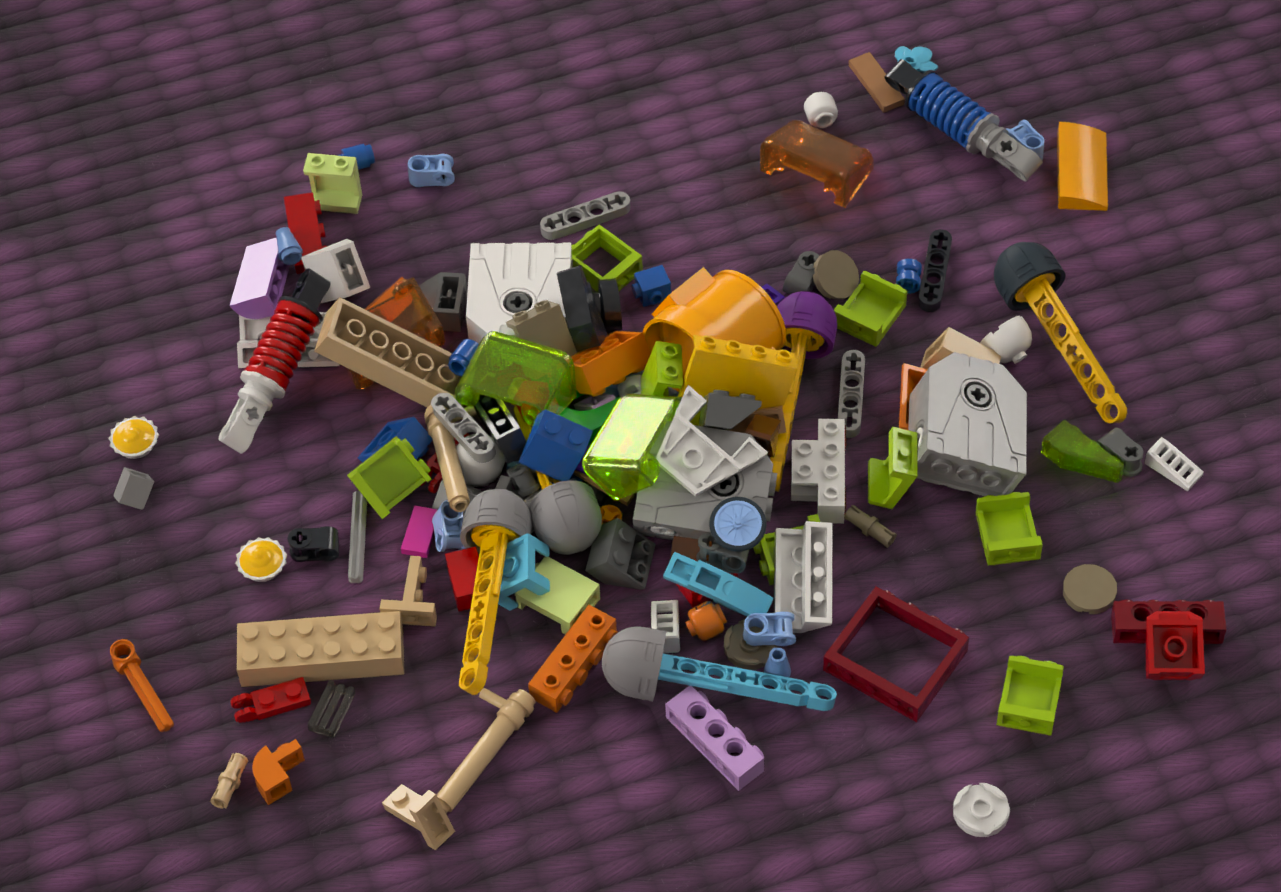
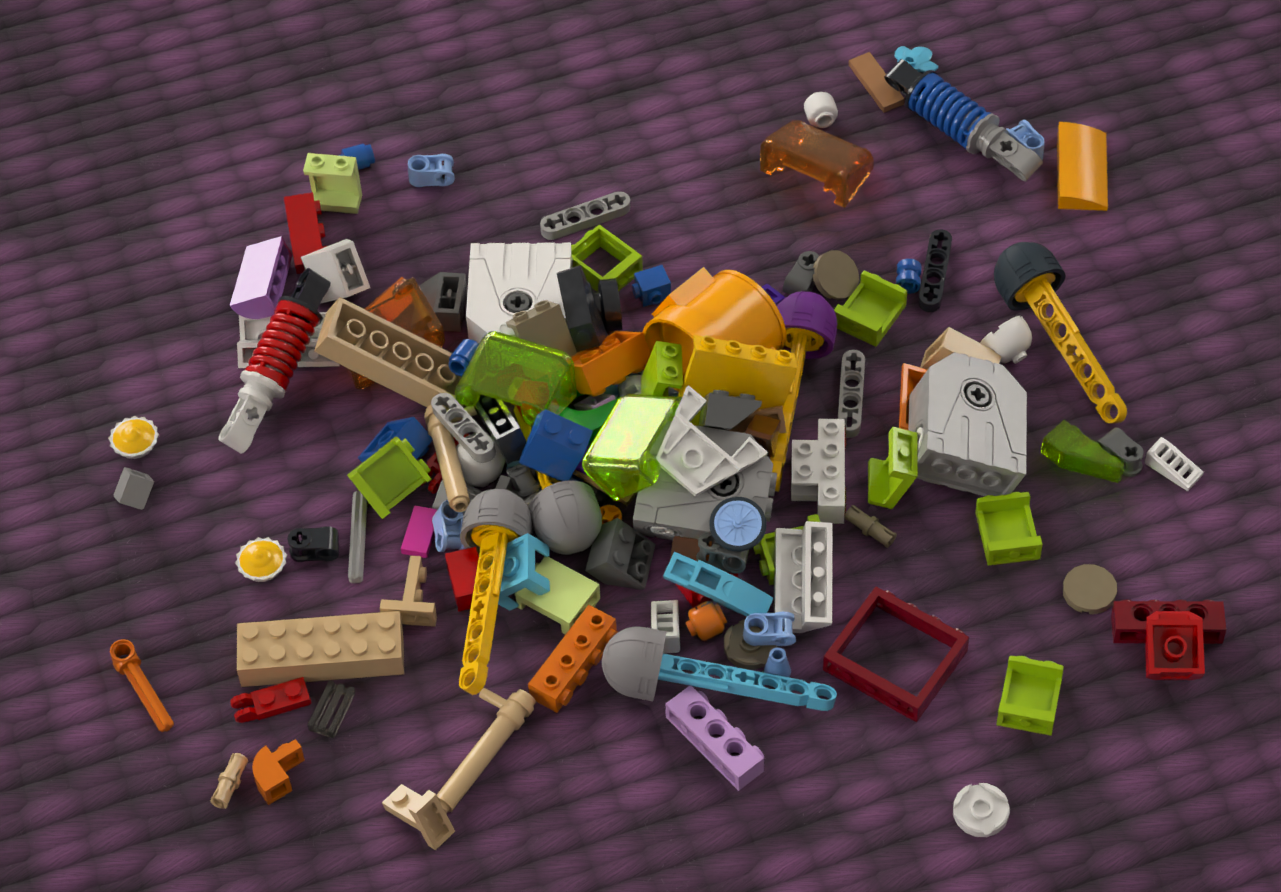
medium blue cone [276,227,303,265] -> none

